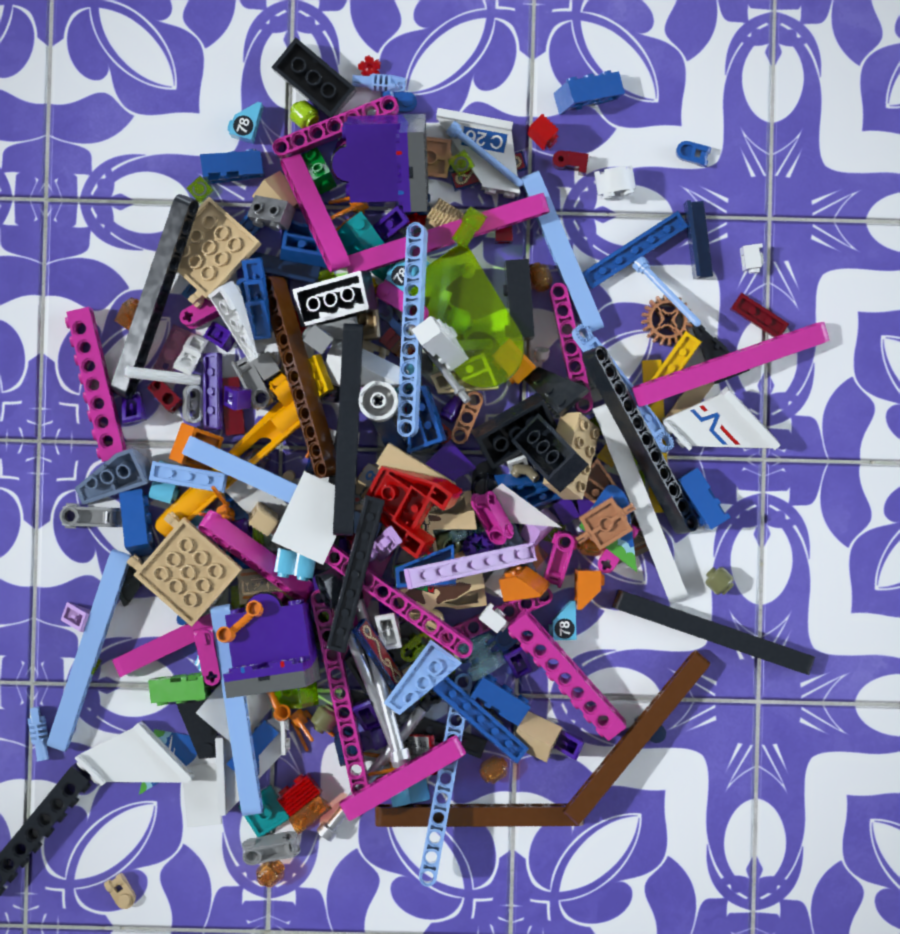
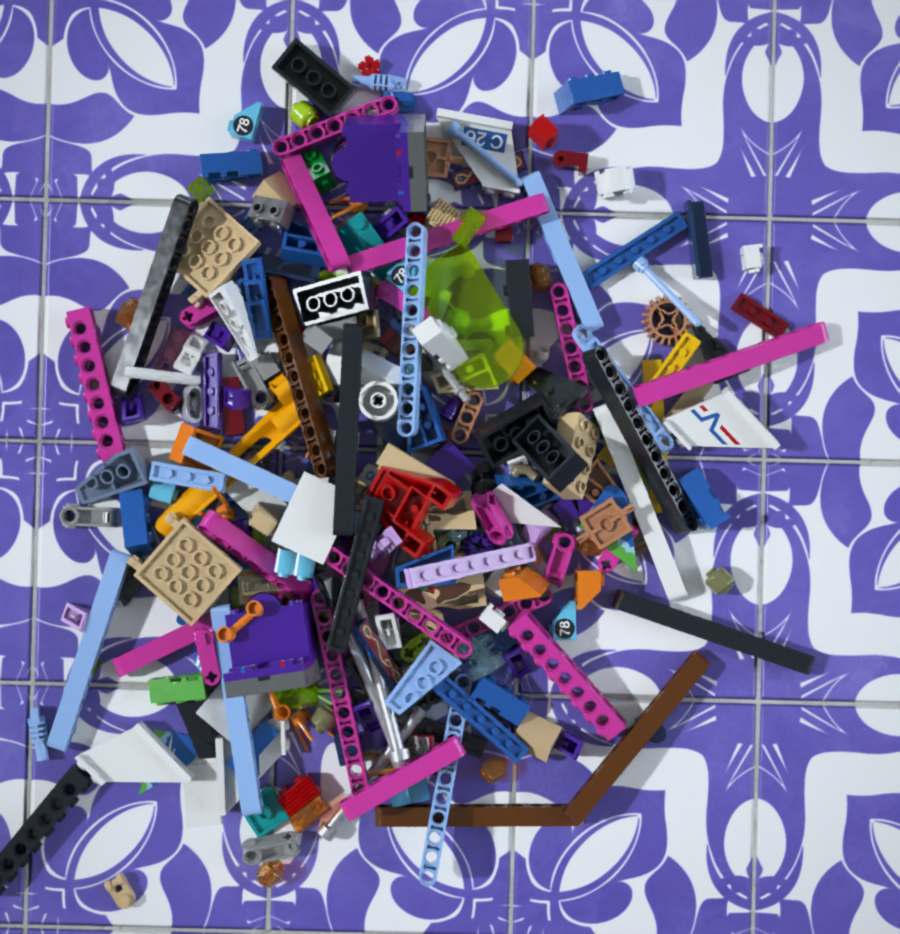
clear neon green tile [448,149,475,176] -> none
blue plate [676,141,712,167] -> none

